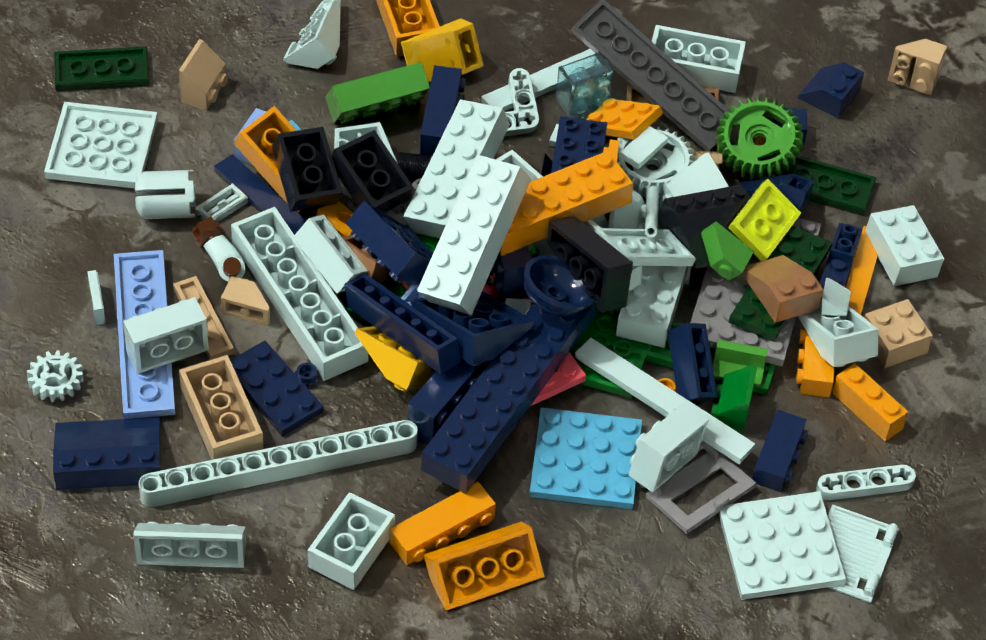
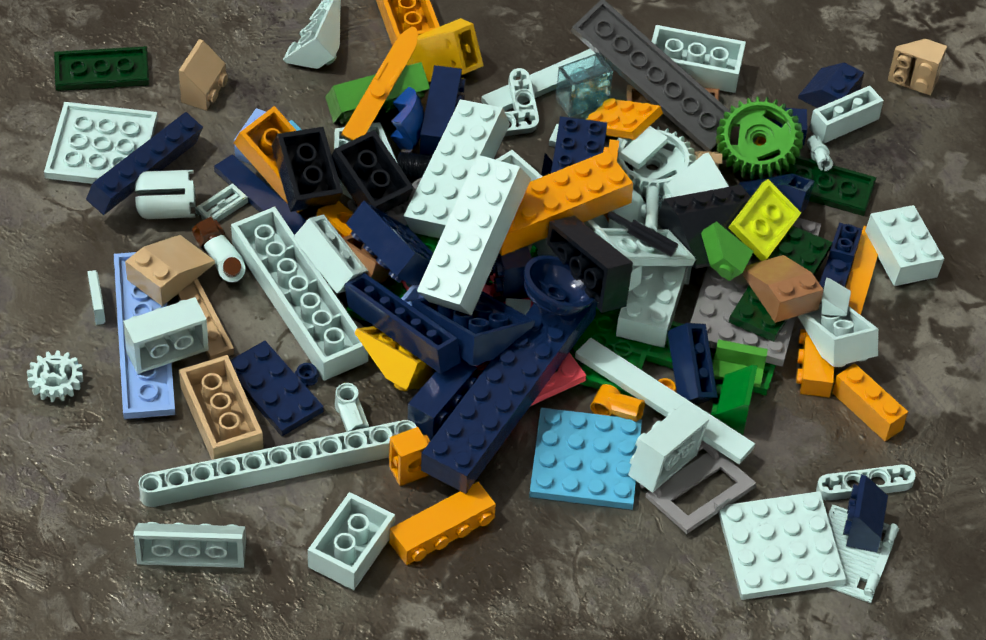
dark blue slope [53,417,161,490] -> none
tan slope [221,276,270,326] -> none
light orange slope [424,522,545,611] -> none
dark blue brick [752,410,809,492] -> none
tan brick [864,299,933,368] -> none
none -> dark blue brick [86,112,203,215]
none -> tan slope [125,235,215,306]
none -> light aqua piece [335,383,369,432]
none -> light orange piece [341,27,418,140]
none -> light orange brick [389,427,430,486]
none -> blue brick [390,87,424,153]
none -> light orange piece [590,384,645,422]
none -> black axle [607,211,678,257]
none -> light aqua pin [807,135,833,171]
none -> light aqua brick [809,86,884,144]
none -> dark blue slope [843,474,888,553]

